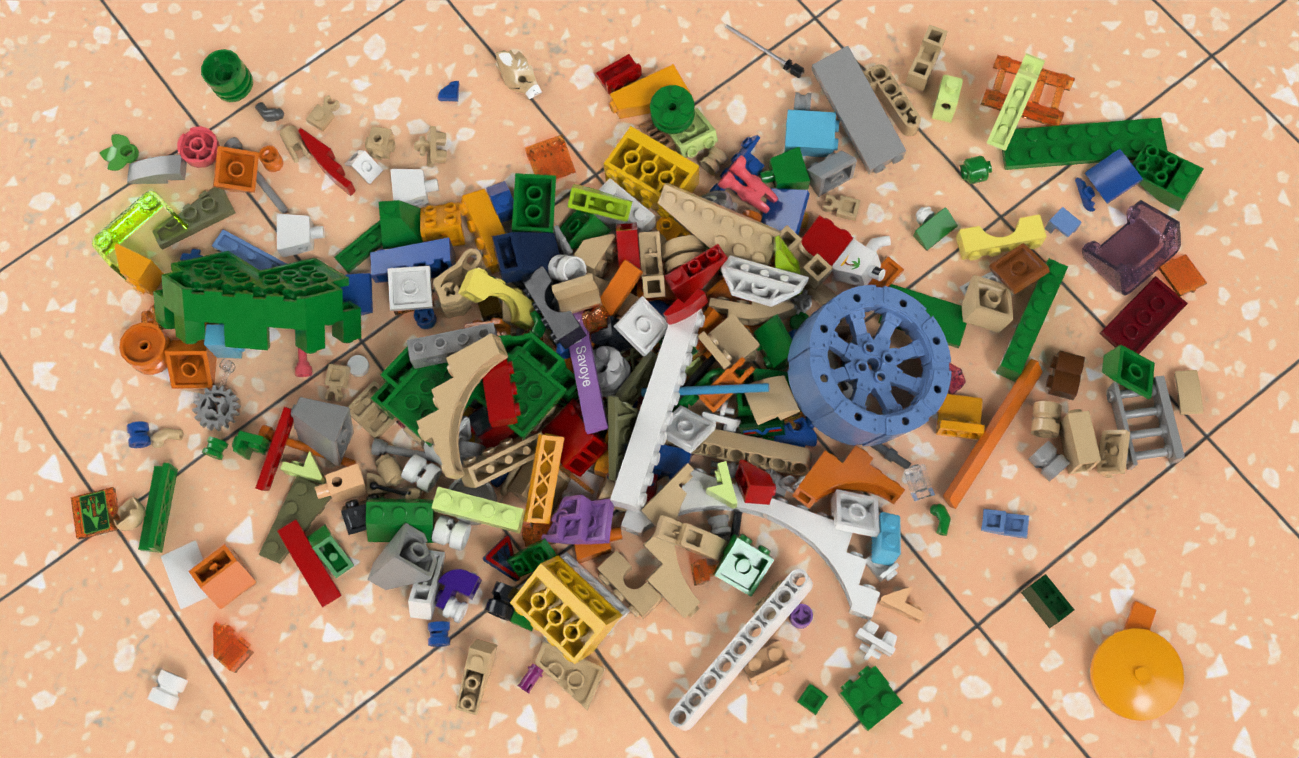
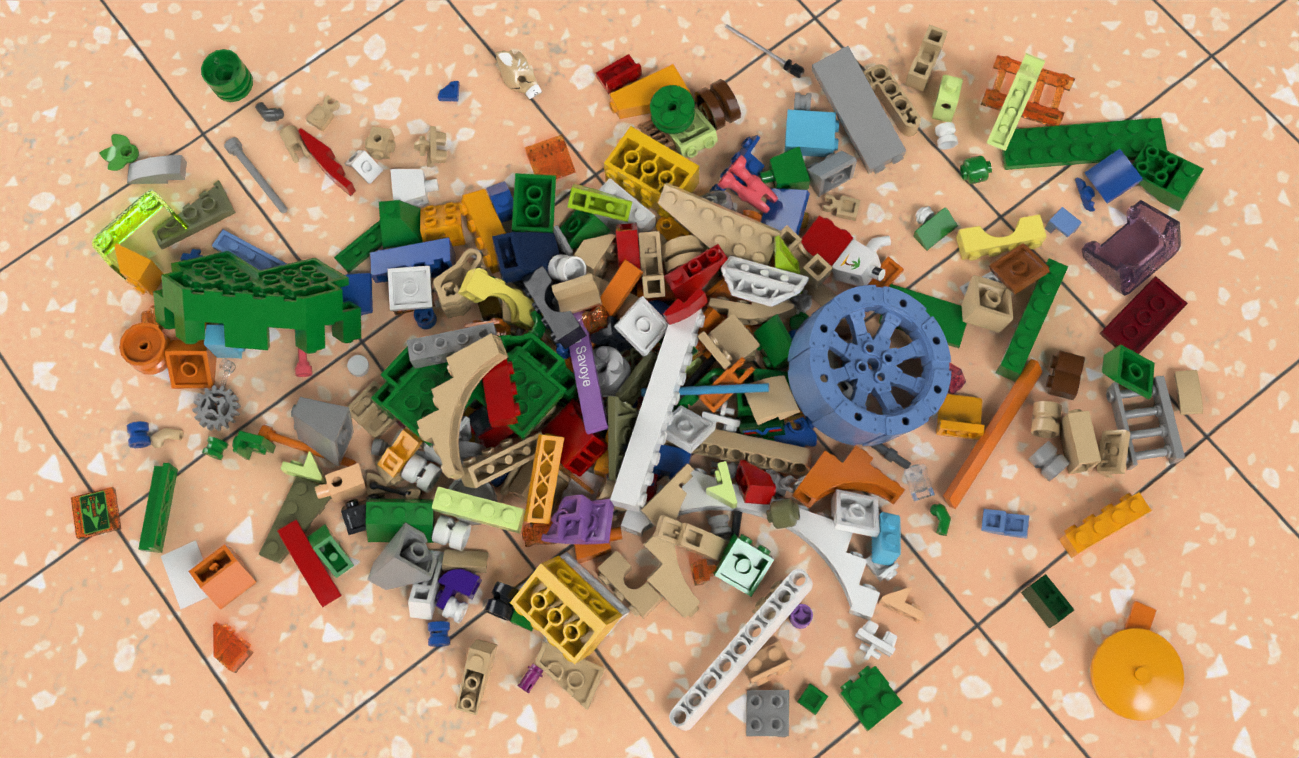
tan hair [114,497,146,531] -> none
white wheel [147,669,188,710] -> none
coral cylinder [177,126,220,168] -> none
orange slope [213,146,259,193] -> none
red tile [255,407,294,491] -> none
orange wheel [259,146,284,172] -> none
white torso [277,214,325,257] -> none
tan plate [324,364,351,402] -> none
piece [483,535,520,581] -> none
green slope [507,538,557,577] -> none
tan wheel [700,147,728,175] -> none
clear orange piece [1158,254,1207,297] -> none
none -> light orange slope [377,428,423,478]
none -> tan slope [442,549,488,573]
none -> reddish brown wheel [695,79,741,131]
none -> light grey hinge [746,690,789,737]
none -> olive head [766,498,800,529]
none -> white wheel [935,122,958,150]
none -> light orange brick [1059,492,1152,558]

